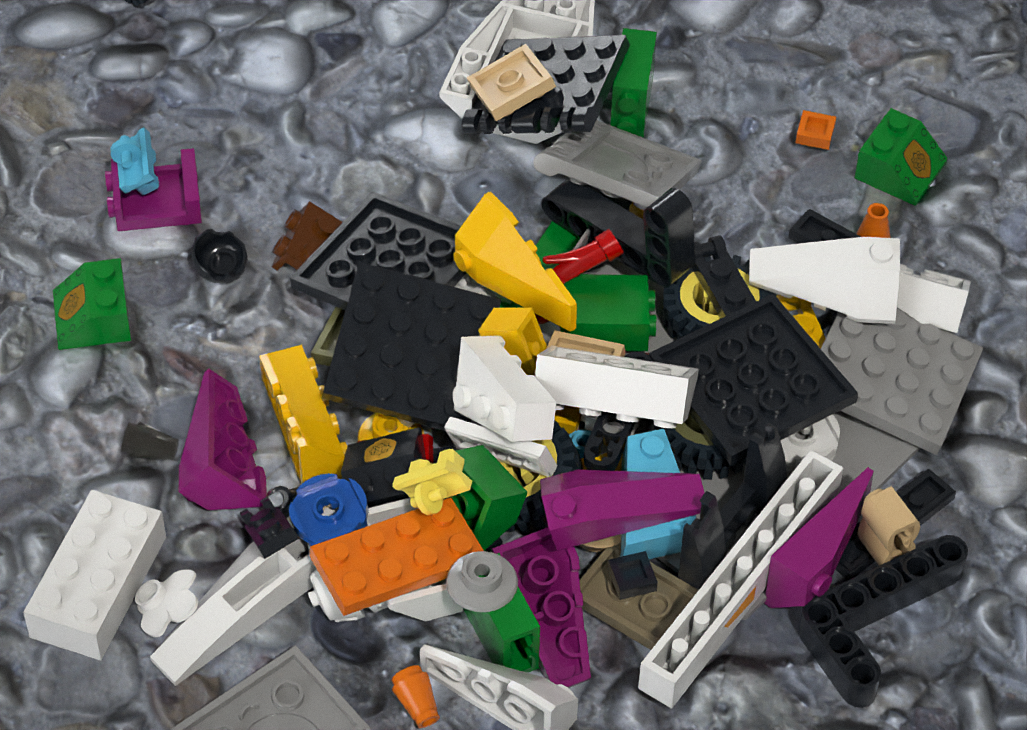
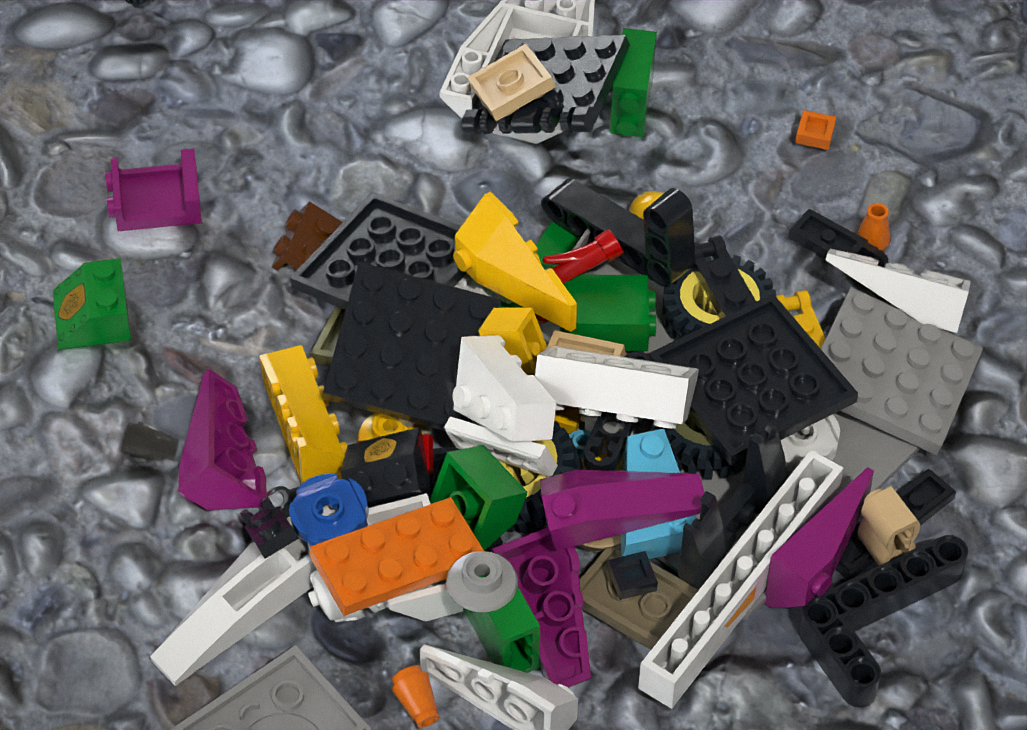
white brick [23,489,166,661] -> none
medium azure hips [110,127,159,195] -> none
white plate [135,569,199,637] -> none
black hair [191,229,248,284] -> none
light yellow hips [392,449,472,515] -> none
light grey hinge [534,120,702,210] -> none
white wedge [749,237,900,324] -> none
green slope [854,108,948,206] -> none

